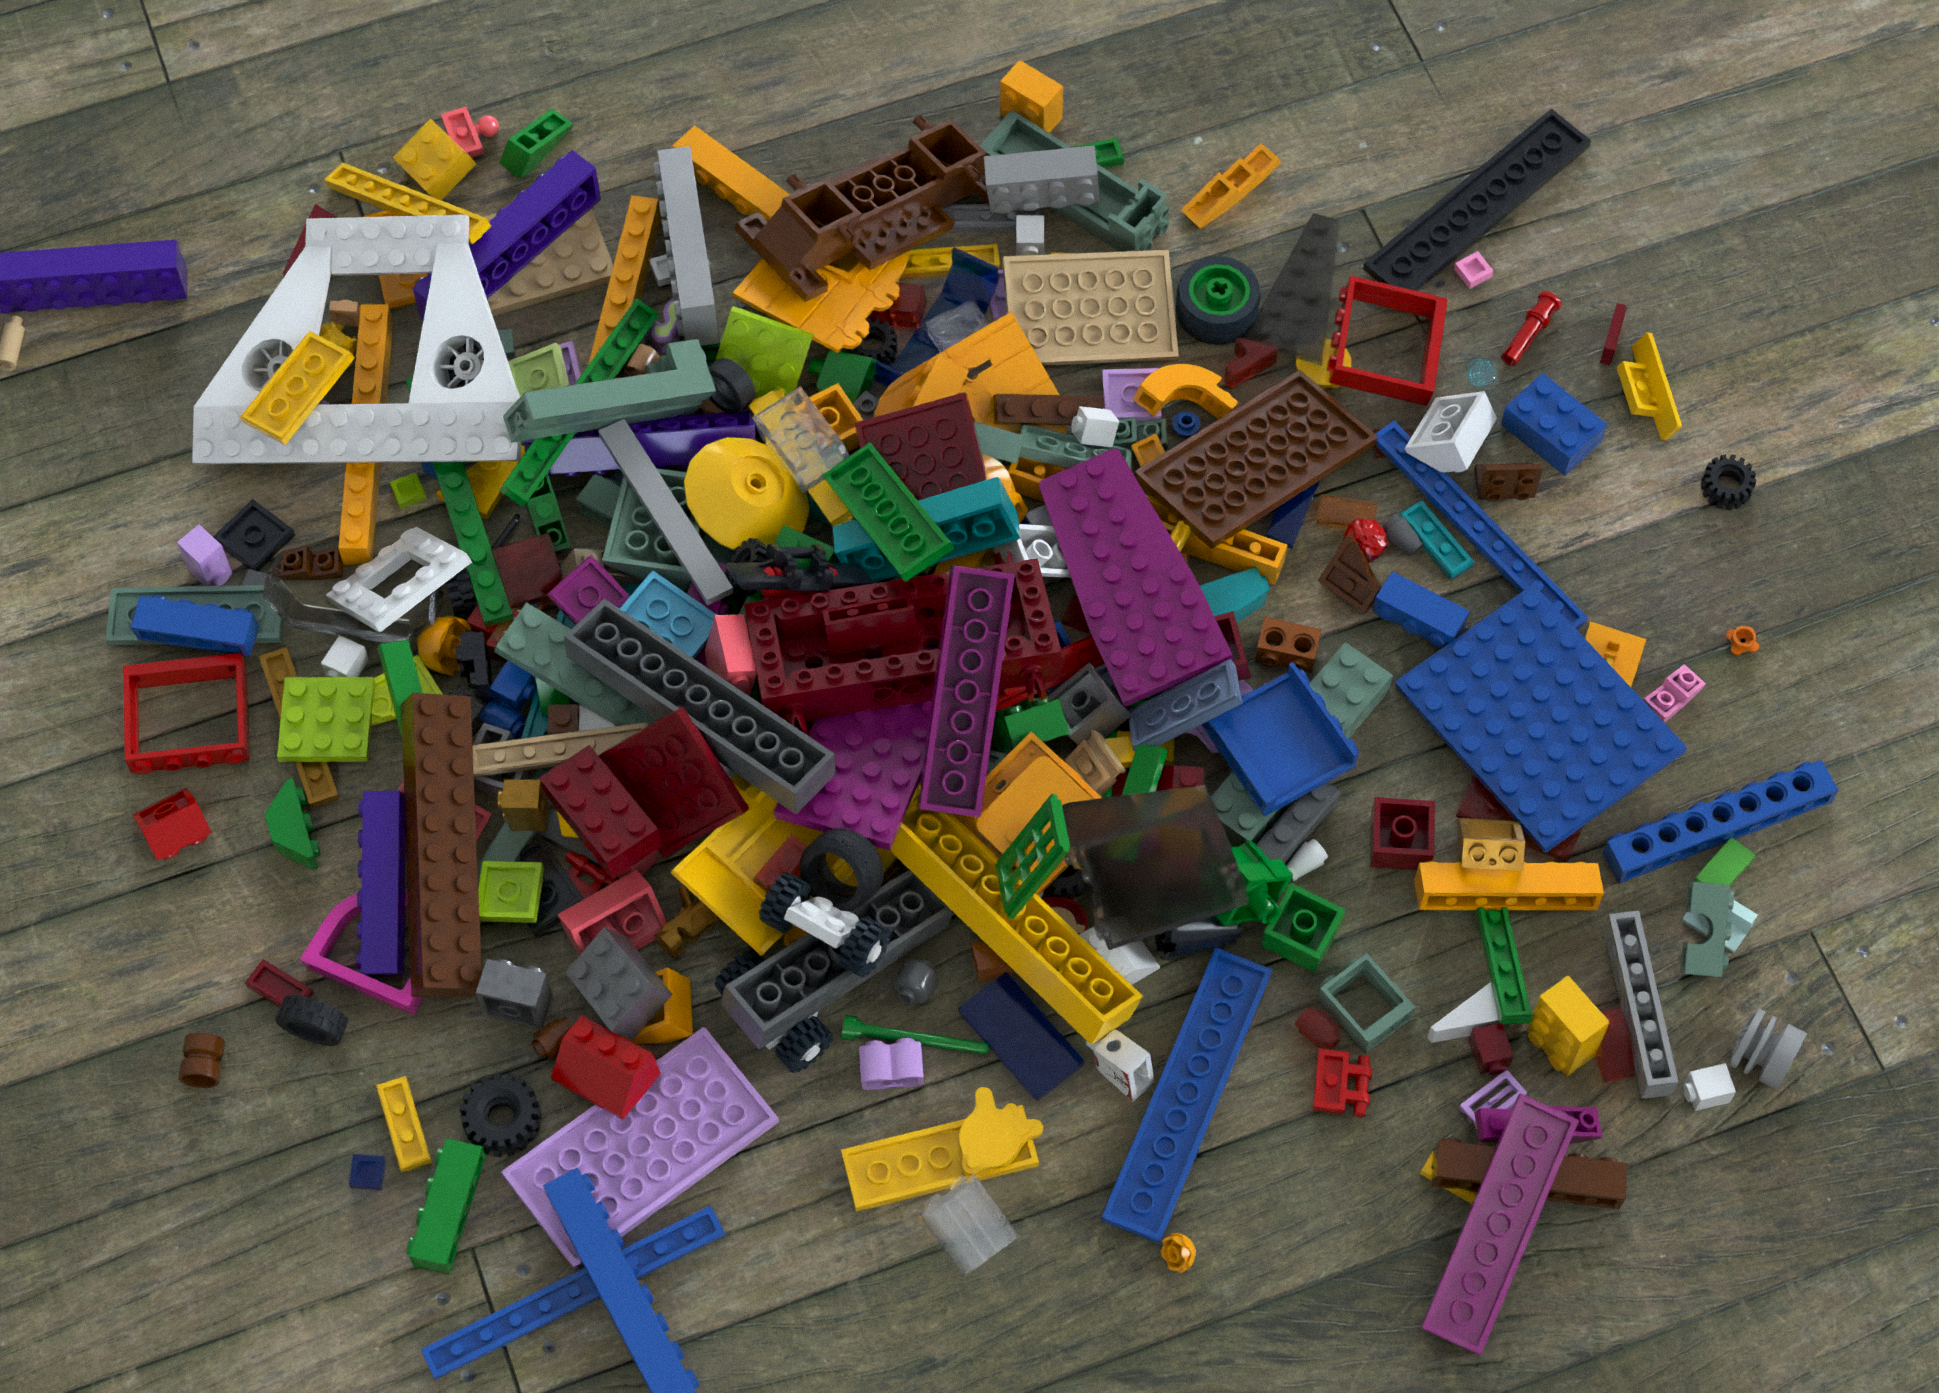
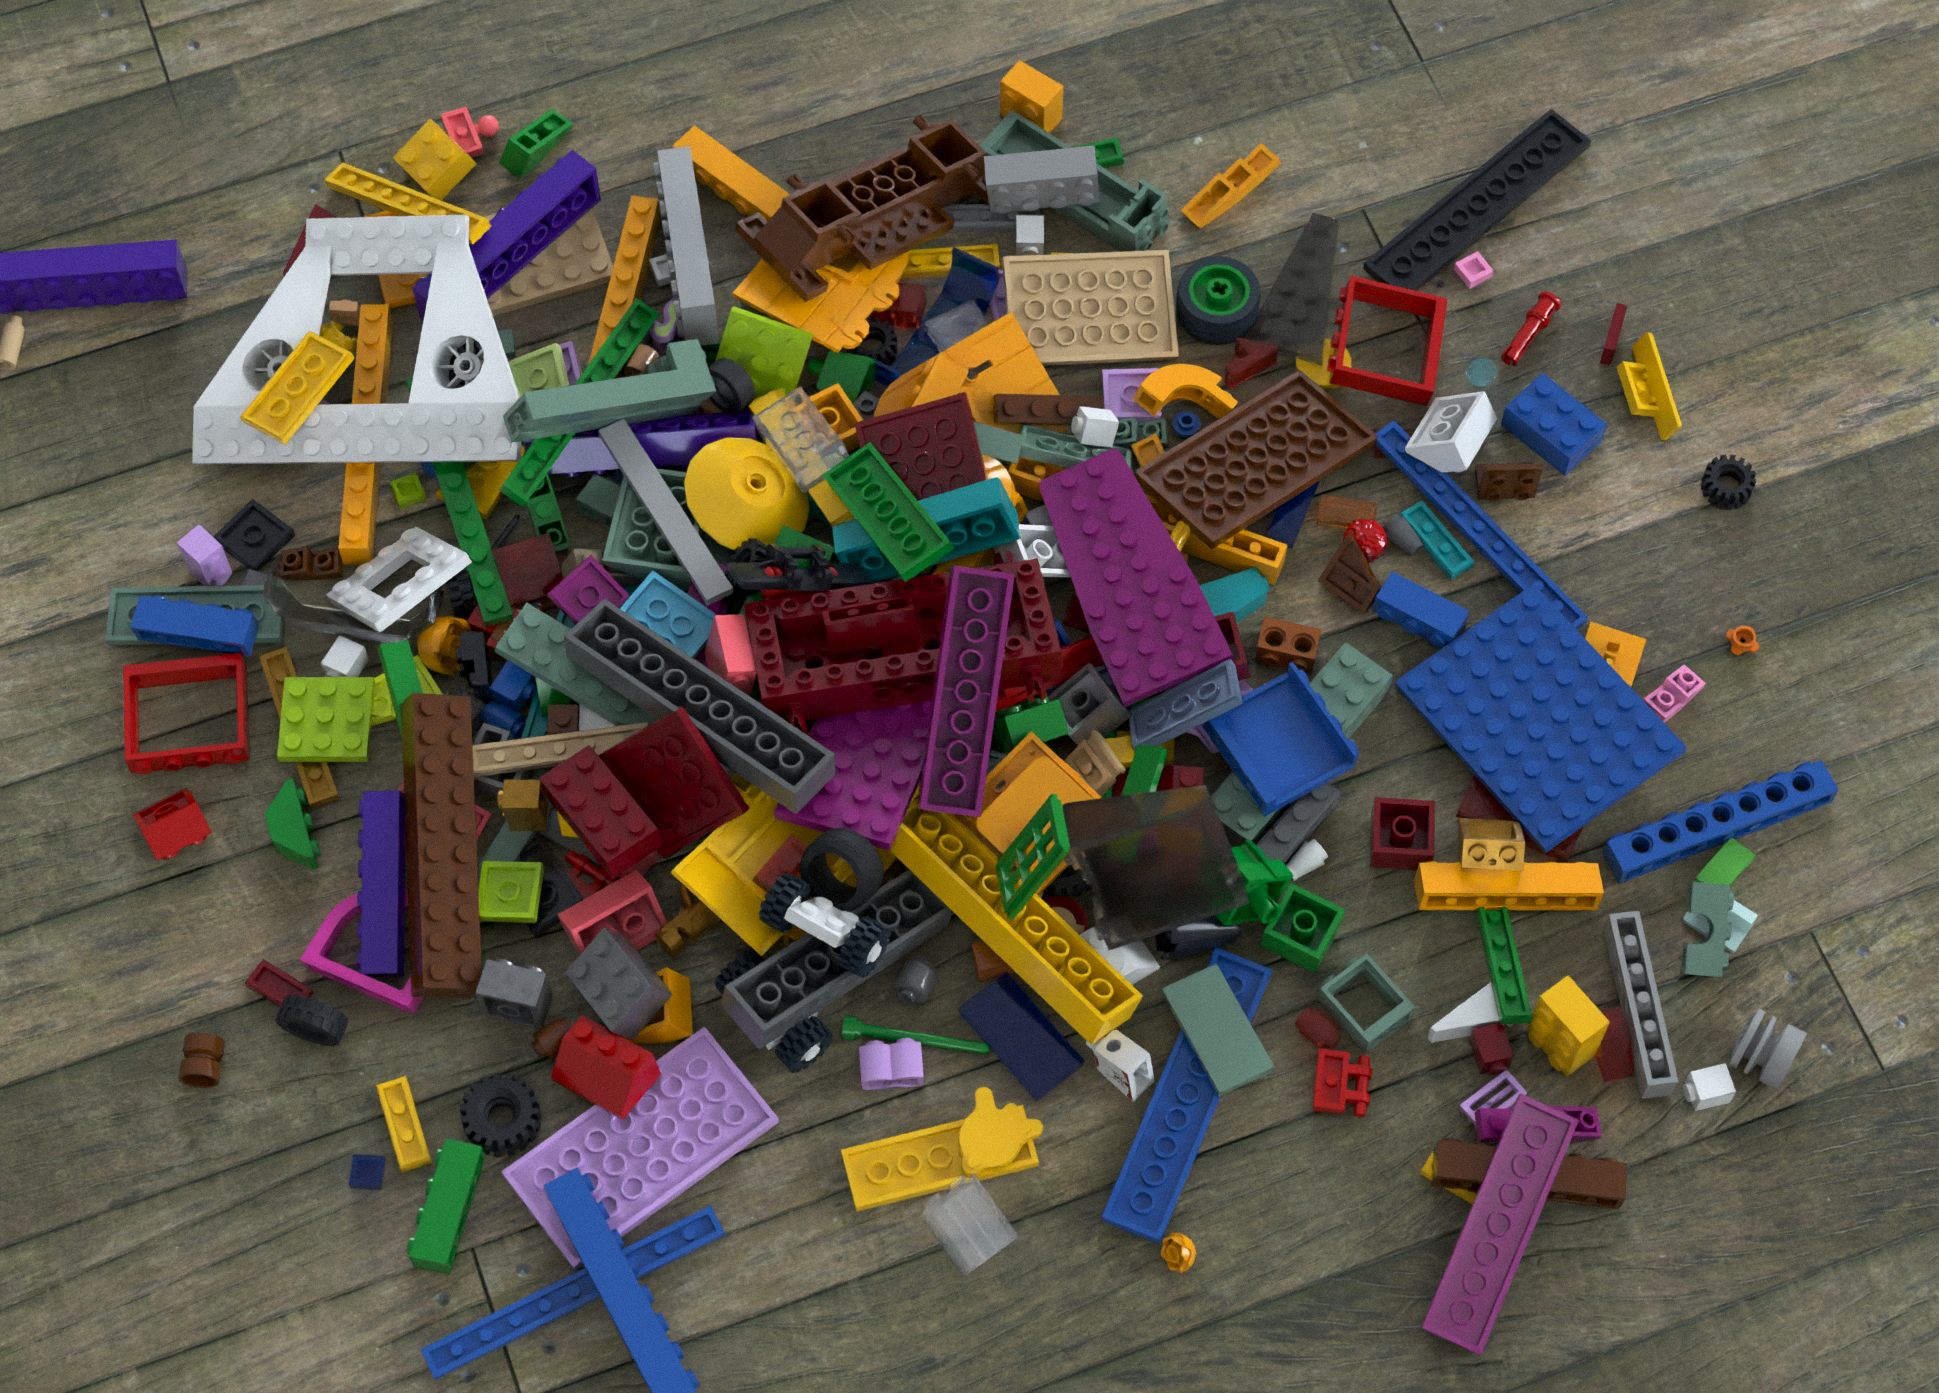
none -> sand green tile [1161,963,1275,1096]

